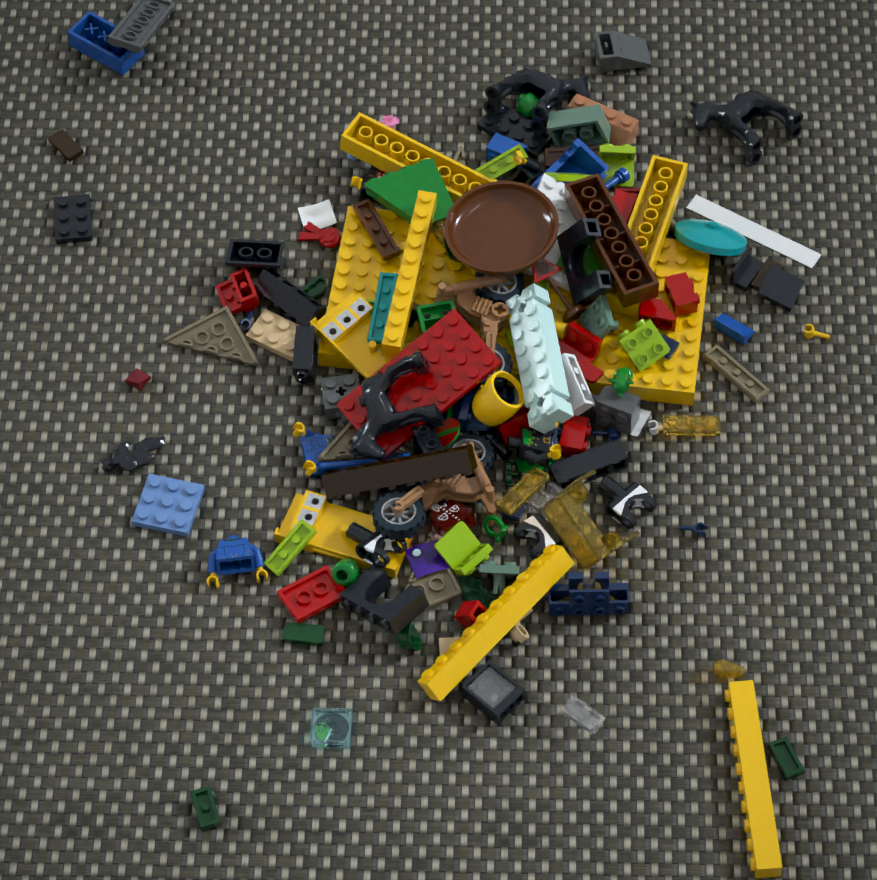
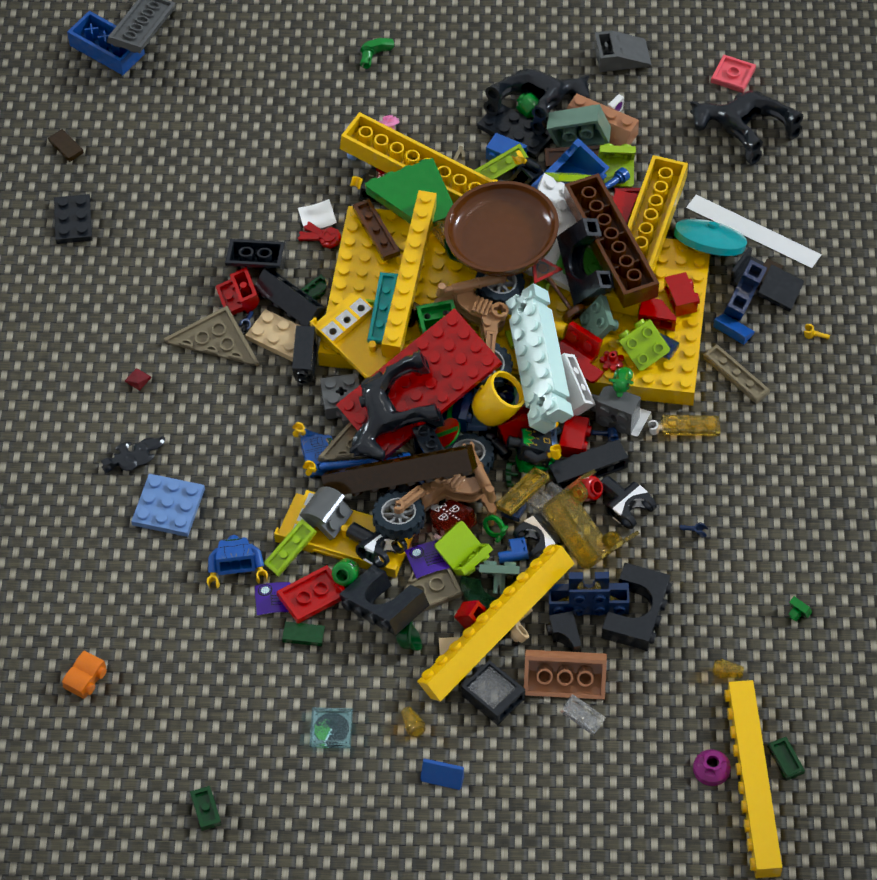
none -> orange brick [62,651,107,699]
none -> dark purple sticker [255,582,291,615]
none -> dark grey brick [299,487,353,540]
none -> green arm [360,38,394,69]
none -> clear yellow cone [401,707,426,737]
none -> blue slope [421,759,464,790]
none -> blue piece [497,537,529,564]
none -> nougat slope [524,650,607,700]
none -> black arch [546,611,582,652]
none -> red head [574,476,603,502]
none -> red plant [599,350,624,372]
none -> black arch [602,563,673,651]
none -> tile [608,94,624,112]
none -> magenta piece [693,749,731,786]
none -> coral tile [711,55,756,93]
none -> dark blue arch [724,260,767,321]
none -> green tile [788,596,812,622]

